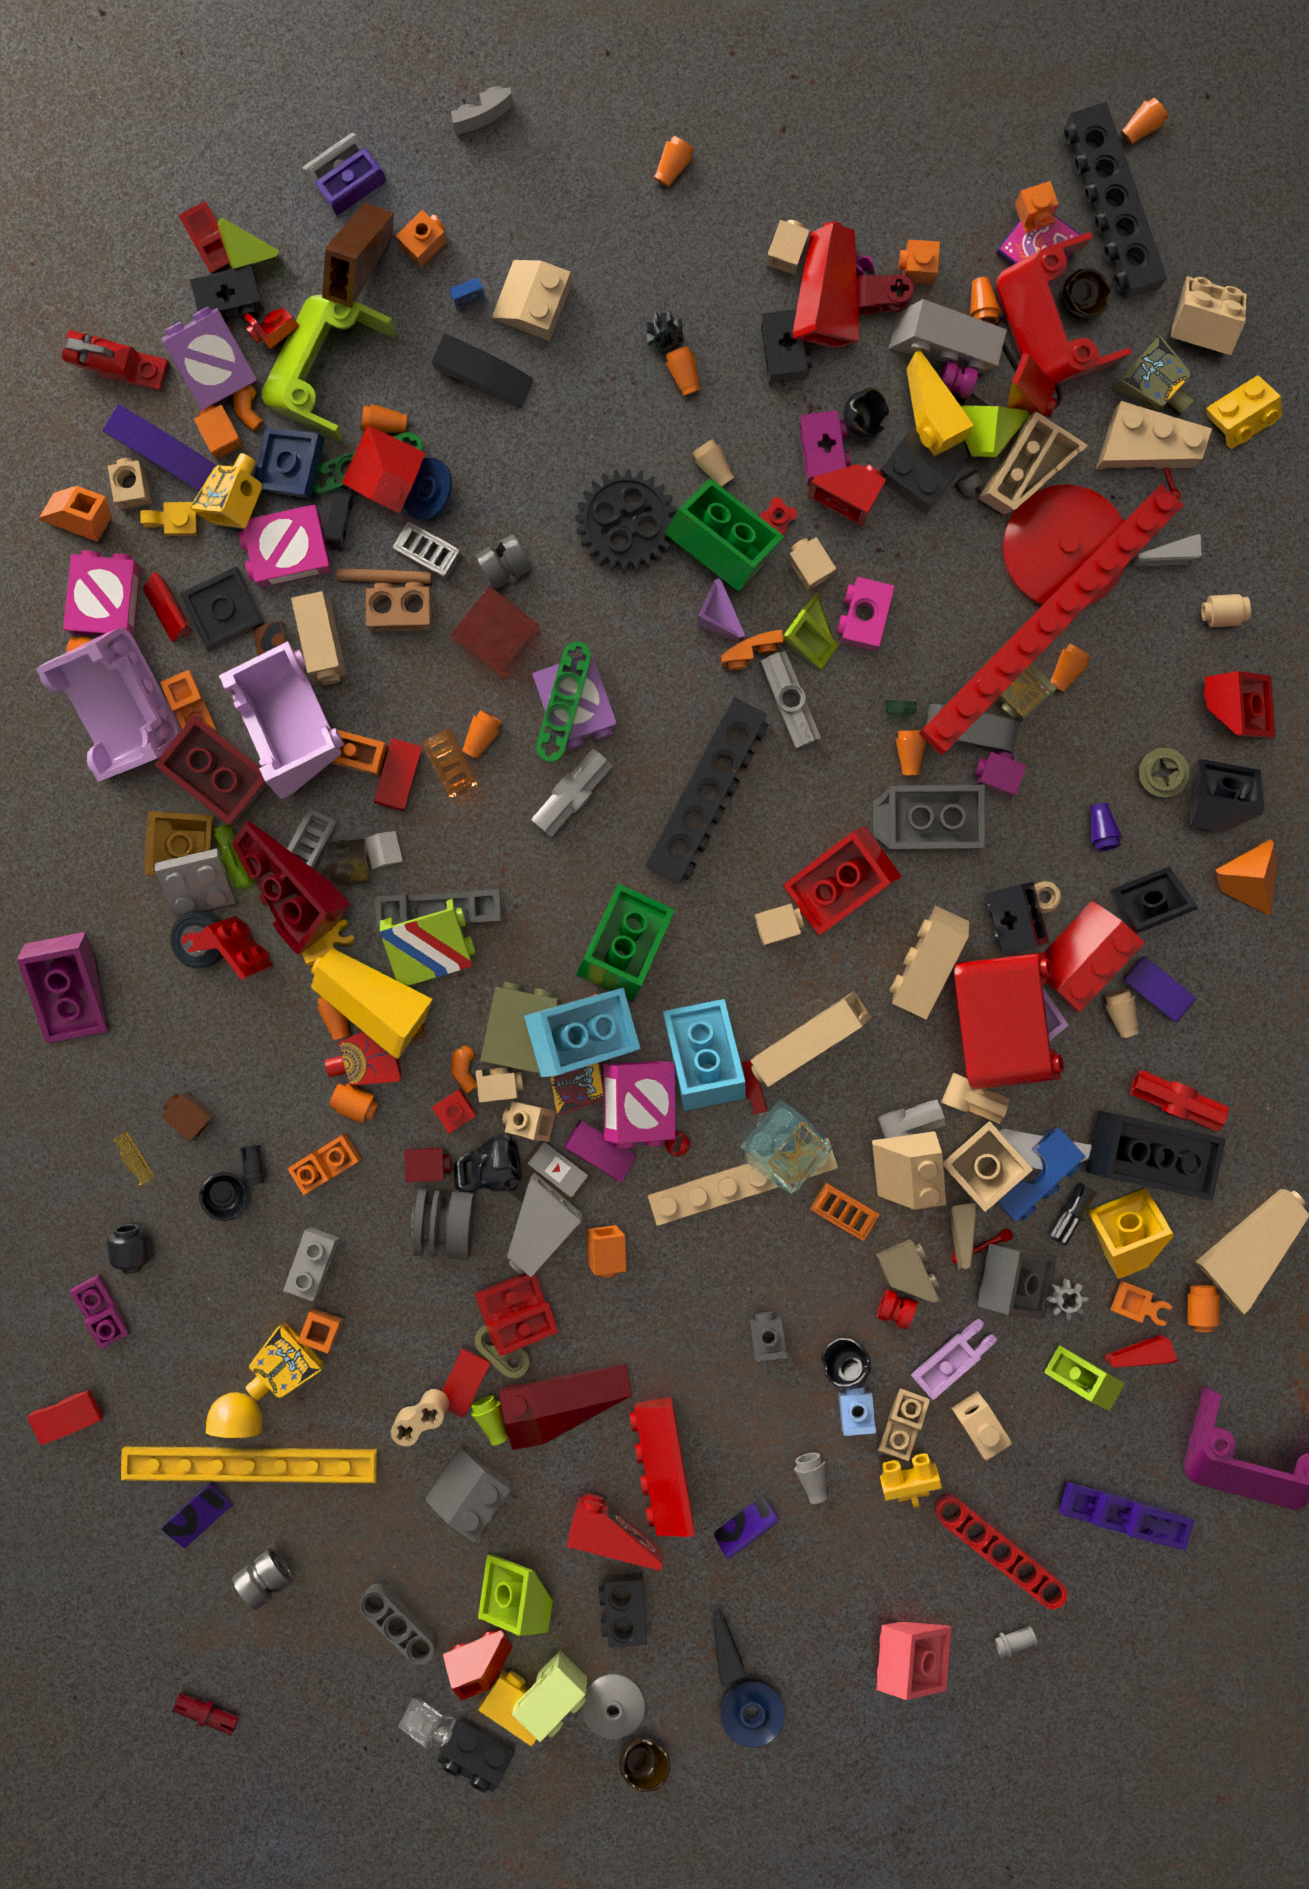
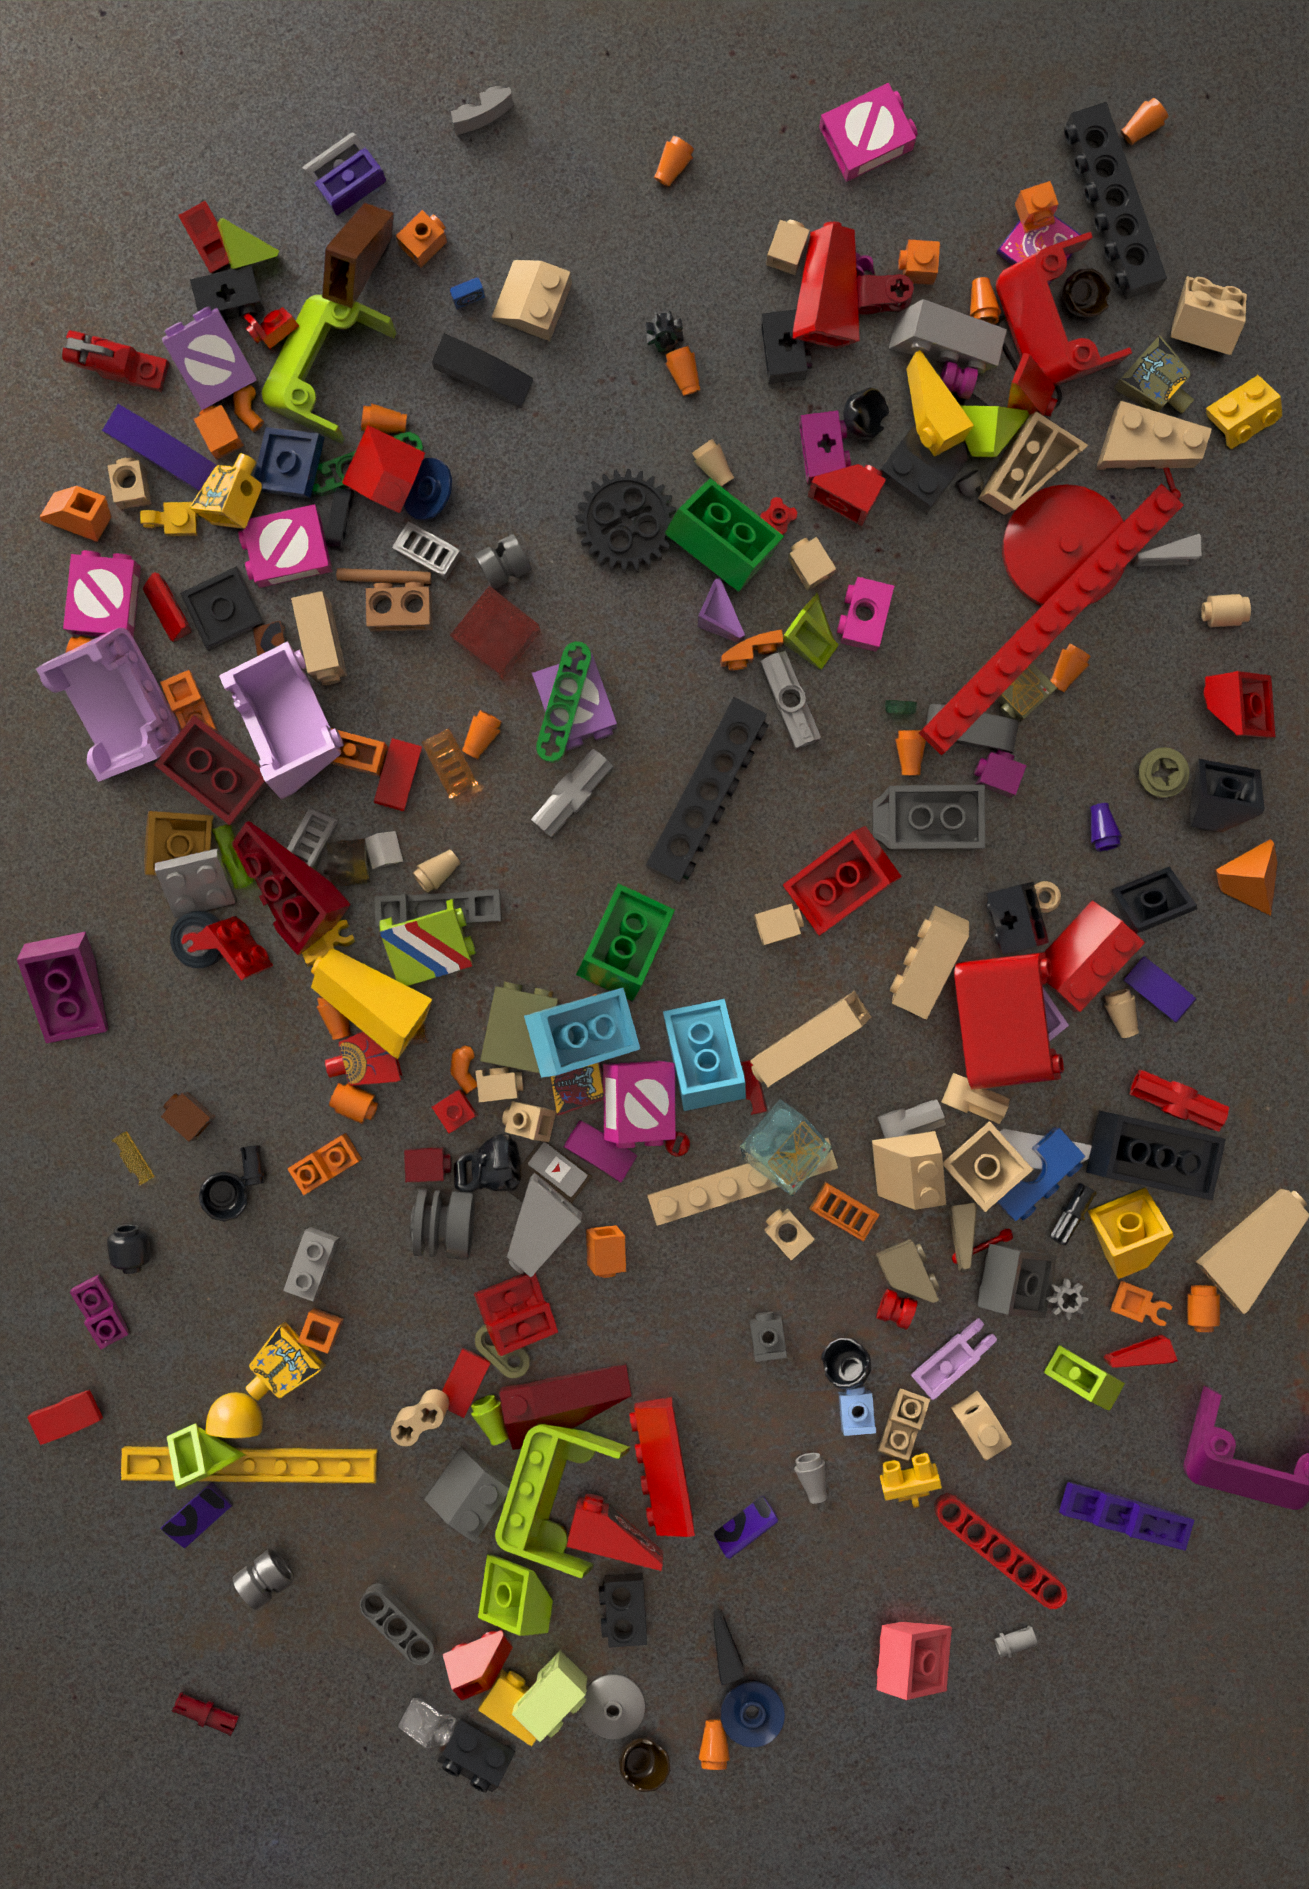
none -> lime slope [167,1423,246,1490]
none -> tan cone [412,849,461,893]
none -> lime windscreen [495,1424,630,1579]
none -> orange cone [698,1720,730,1770]
none -> tan brick [764,1209,815,1260]
none -> dark pink brick [819,83,918,182]

